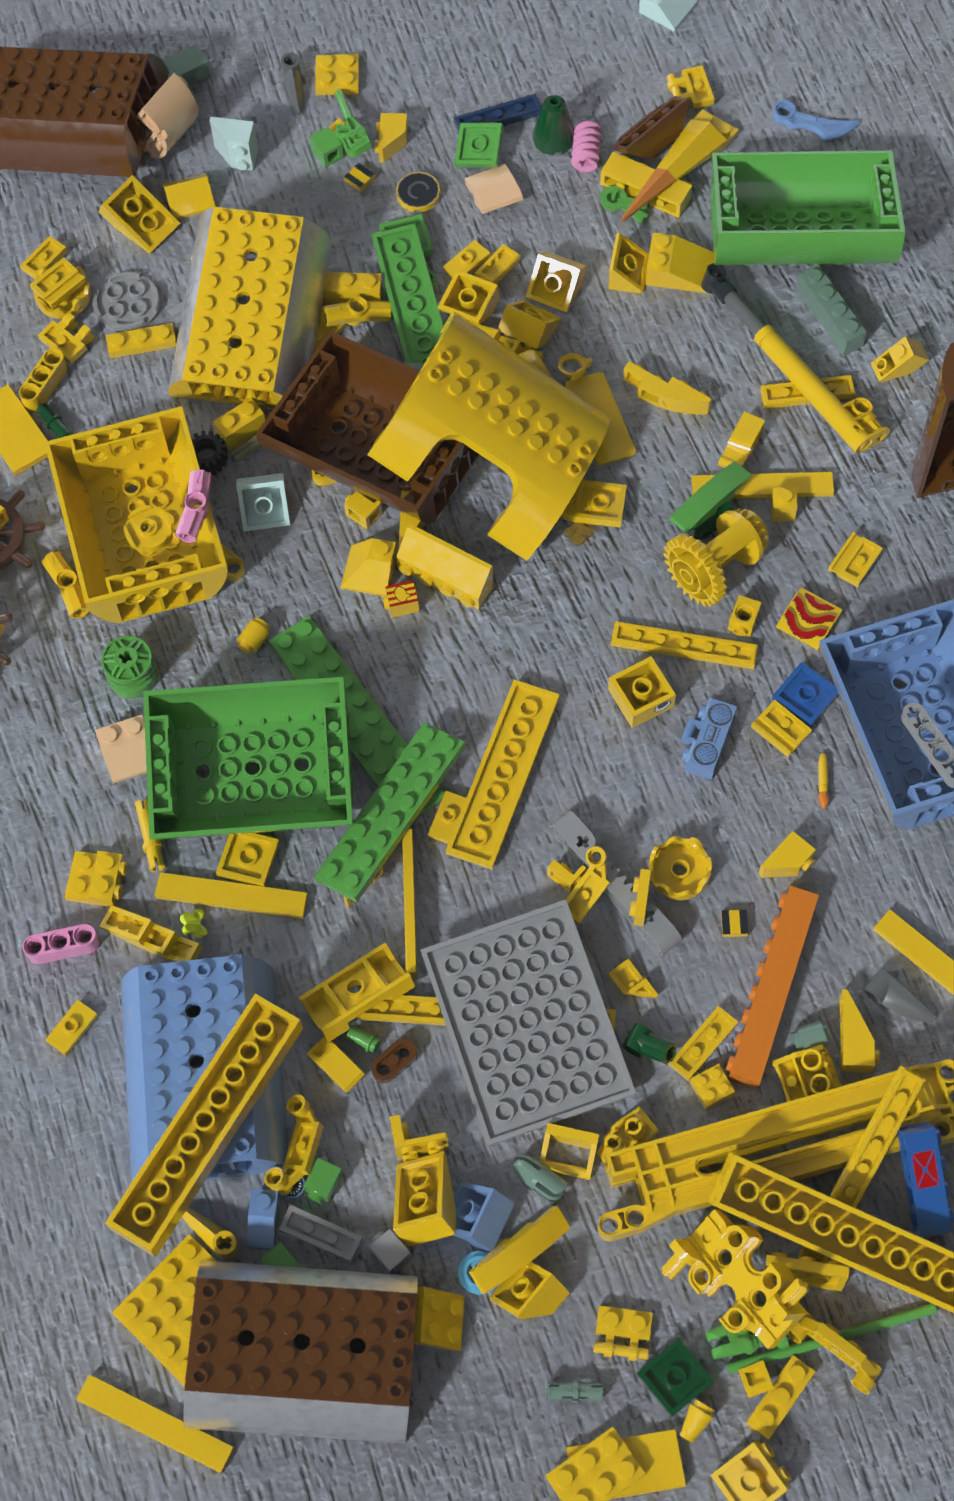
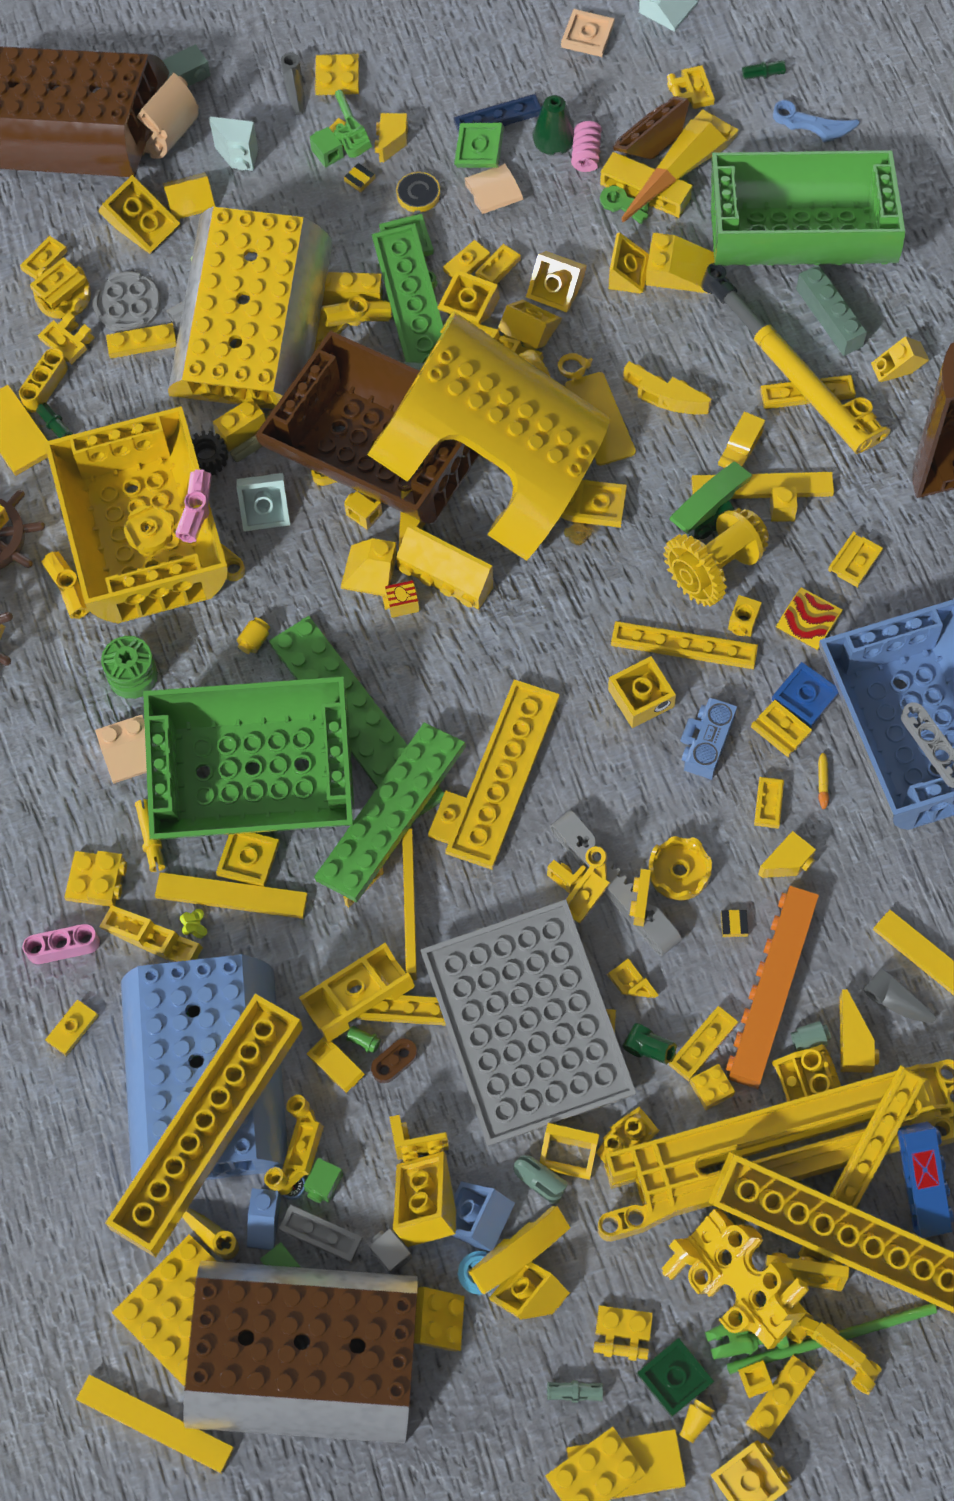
none -> light nougat plate [561,9,614,57]
none -> dark green axle [742,60,786,80]
none -> yellow plate [754,777,784,829]

